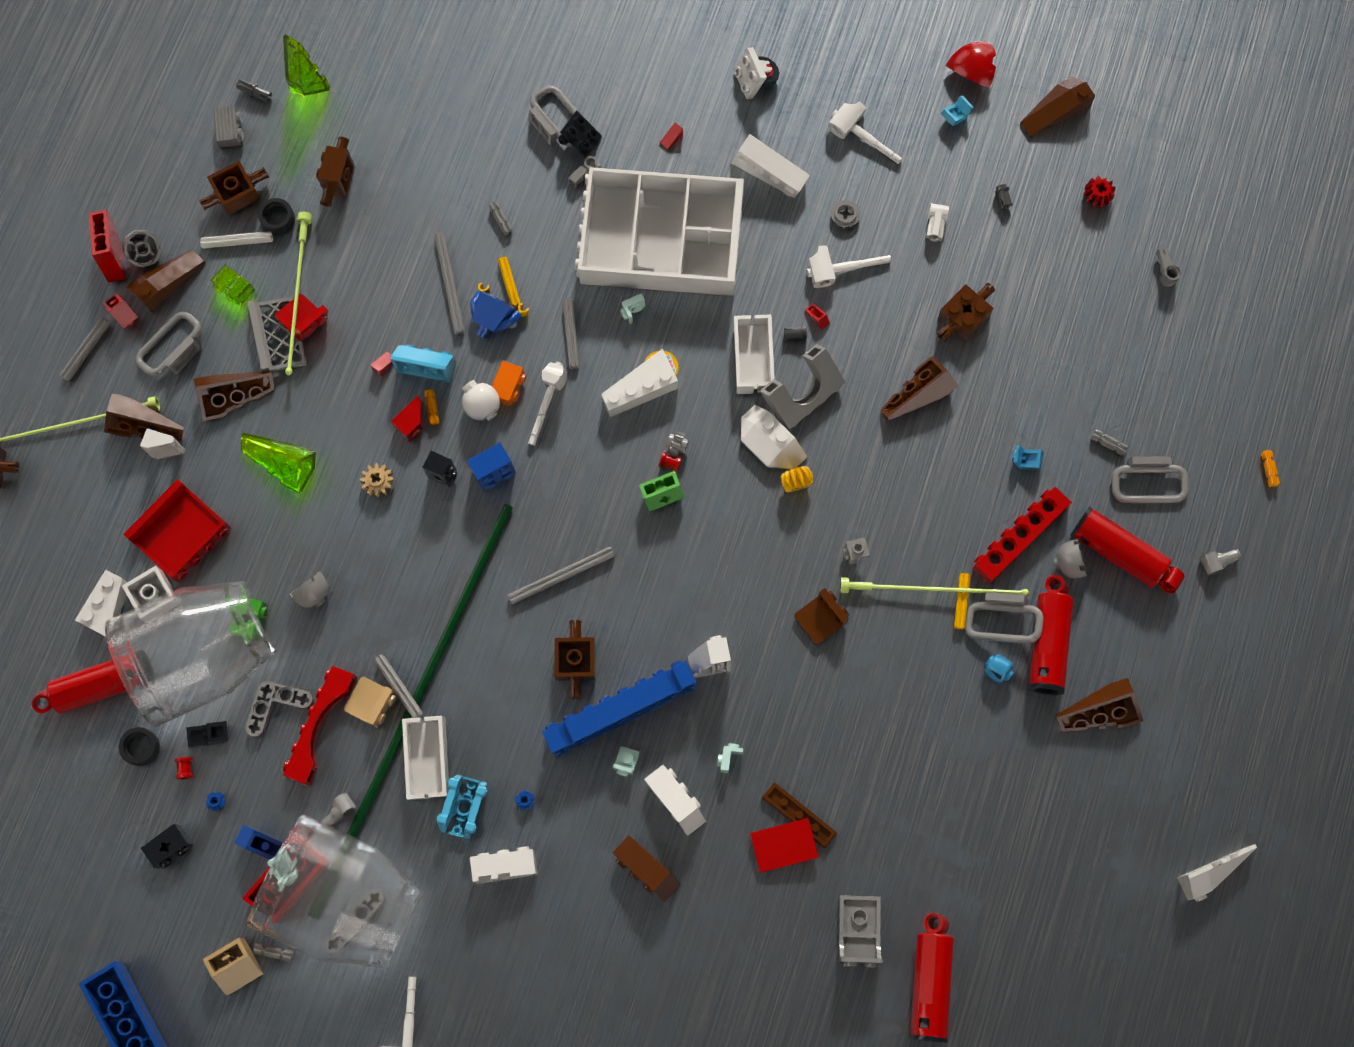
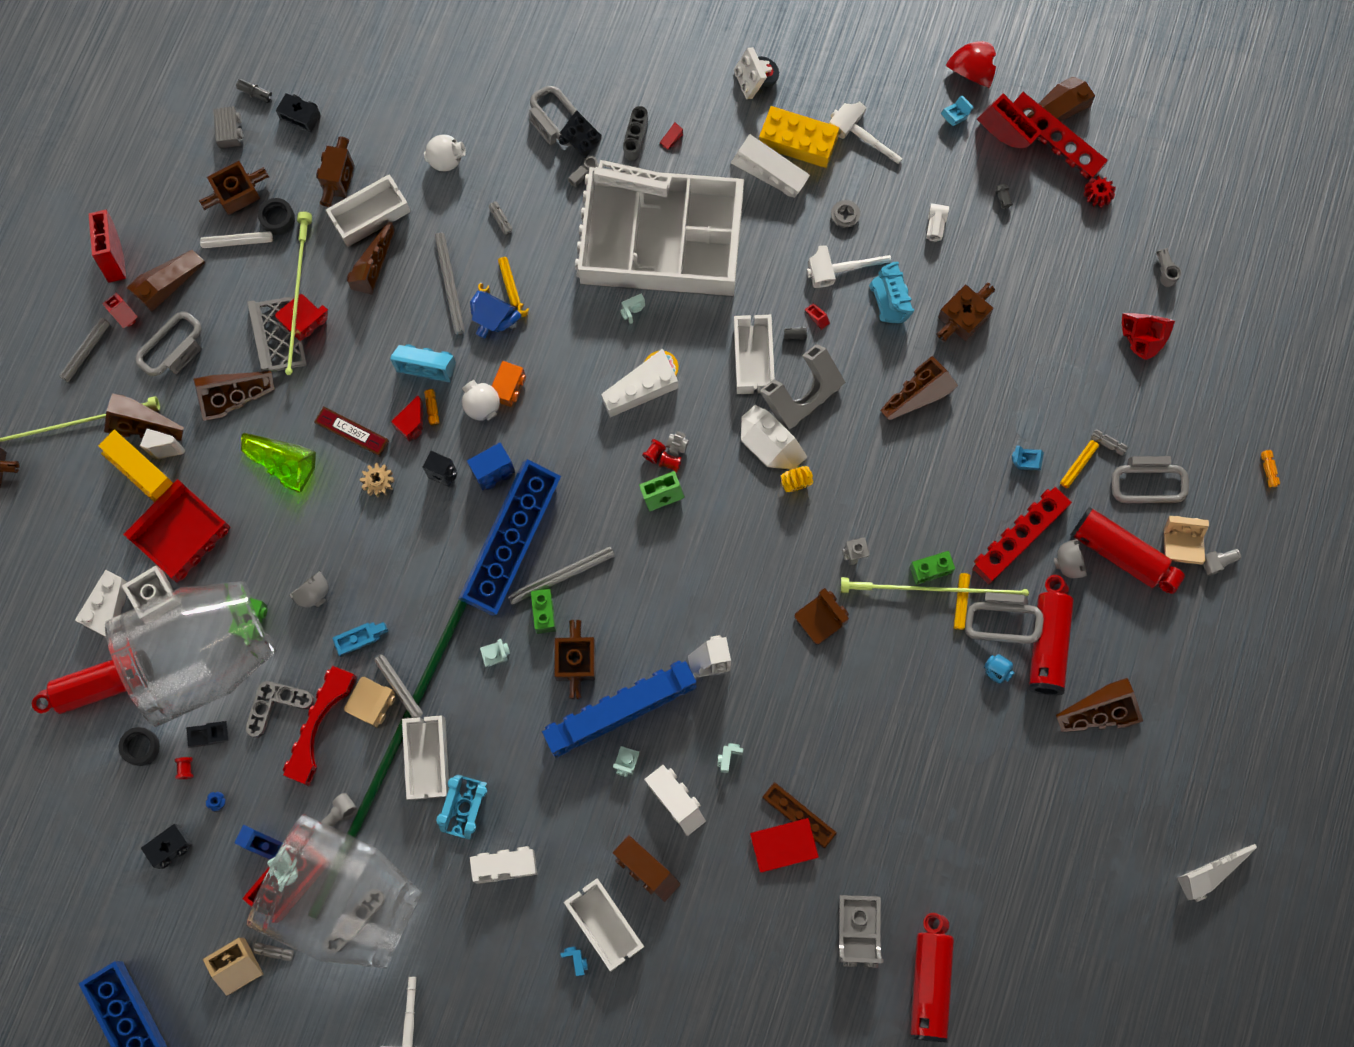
light grey cylinder [122,230,161,267] -> none
clear neon green brick [210,264,255,306] -> none
clear neon green wedge [283,34,330,96] -> none
piece [370,352,392,376] -> none
blue plate [515,790,535,810] -> none
white piece [528,361,567,446] -> none
light grey axle [563,298,579,369] -> none
none -> yellow brick [98,429,173,502]
none -> black brick [276,93,321,133]
none -> tile [314,406,389,457]
none -> white piece [326,174,411,248]
none -> dark azure hinge [332,622,388,657]
none -> reddish brown wedge [347,221,395,295]
none -> white brick [424,135,466,171]
none -> blue brick [458,459,561,616]
none -> light aqua bracket [480,639,510,667]
none -> bright green brick [531,589,556,634]
none -> dark azure bracket [560,947,588,976]
none -> white piece [564,878,645,972]
none -> white fence [594,160,672,197]
none -> dark grey beam [623,106,648,161]
none -> red bush [642,439,666,464]
none -> yellow brick [759,106,840,168]
none -> medium azure piece [869,262,914,324]
none -> bright green brick [910,551,955,585]
none -> red brick [977,93,1042,148]
none -> red brick [1014,92,1108,179]
none -> yellow axle [1060,440,1099,488]
none -> red brick [1122,313,1175,360]
none -> tan bracket [1163,516,1209,565]

